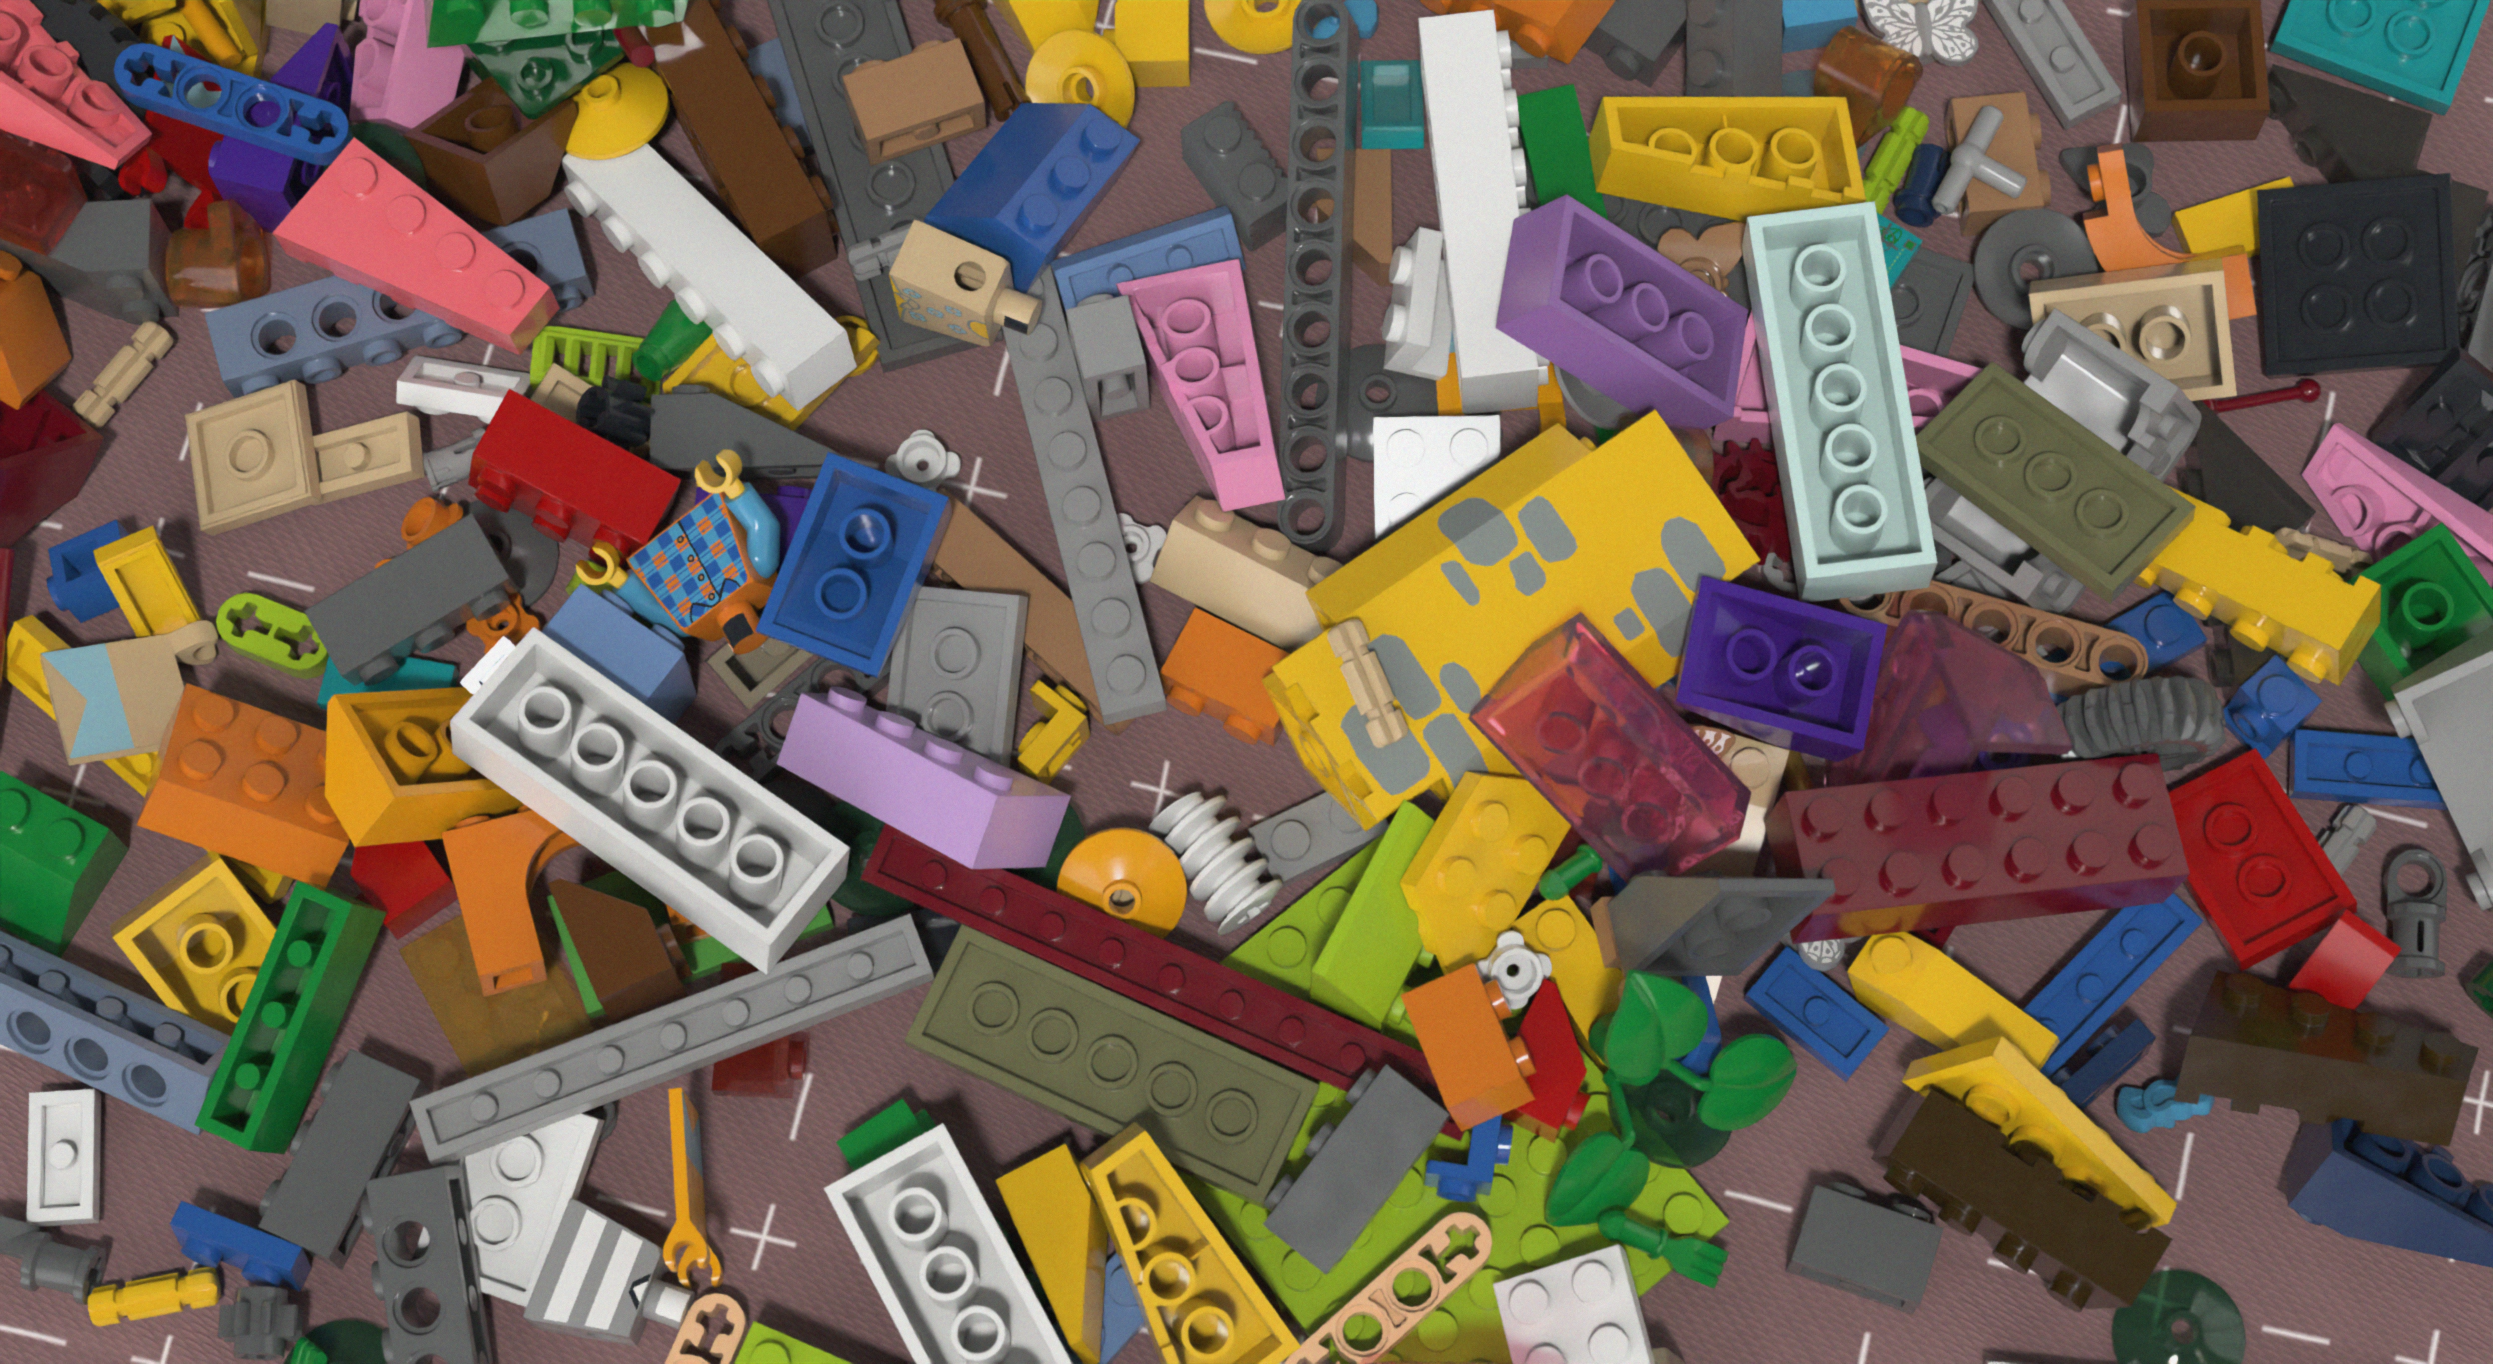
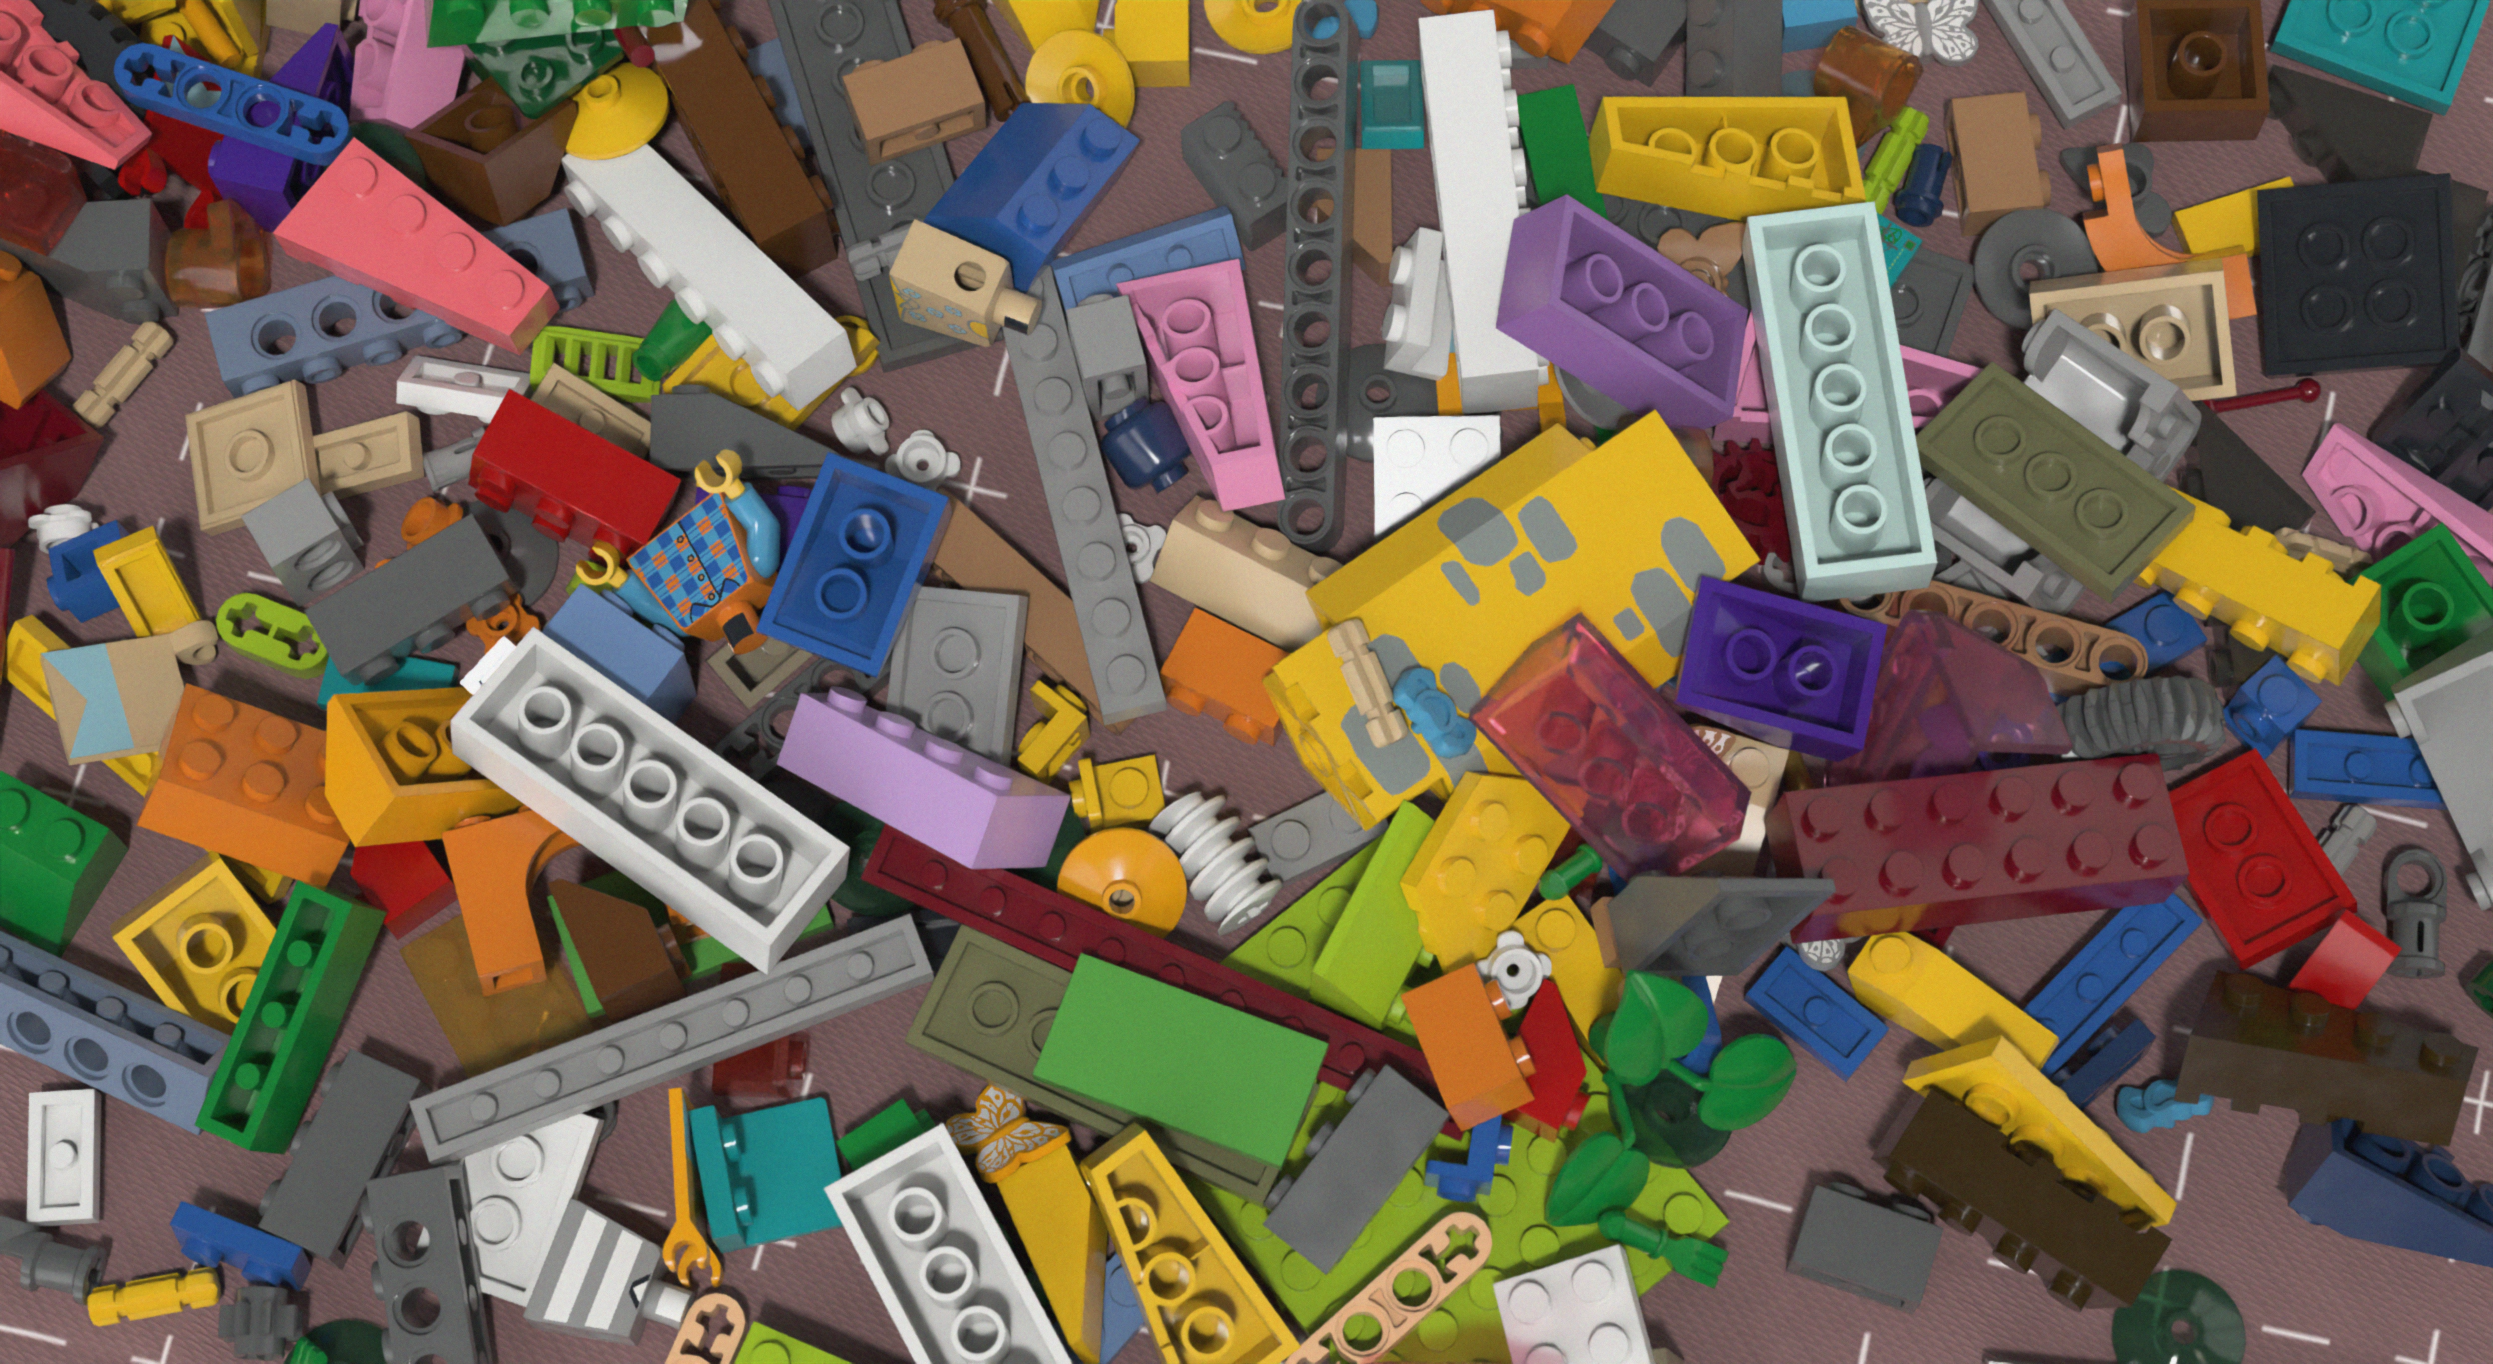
black gear [576,375,655,452] -> none
light grey piece [1931,106,2028,215] -> none
none -> white plate [28,504,99,554]
none -> light grey brick [241,478,365,608]
none -> teal bracket [688,1097,844,1254]
none -> white plate [831,387,889,455]
none -> light orange animal [945,1084,1071,1184]
none -> bright green tile [1032,953,1329,1171]
none -> yellow bracket [1068,755,1165,834]
none -> dark blue head [1101,397,1192,494]
none -> dark azure piece [1393,668,1476,759]

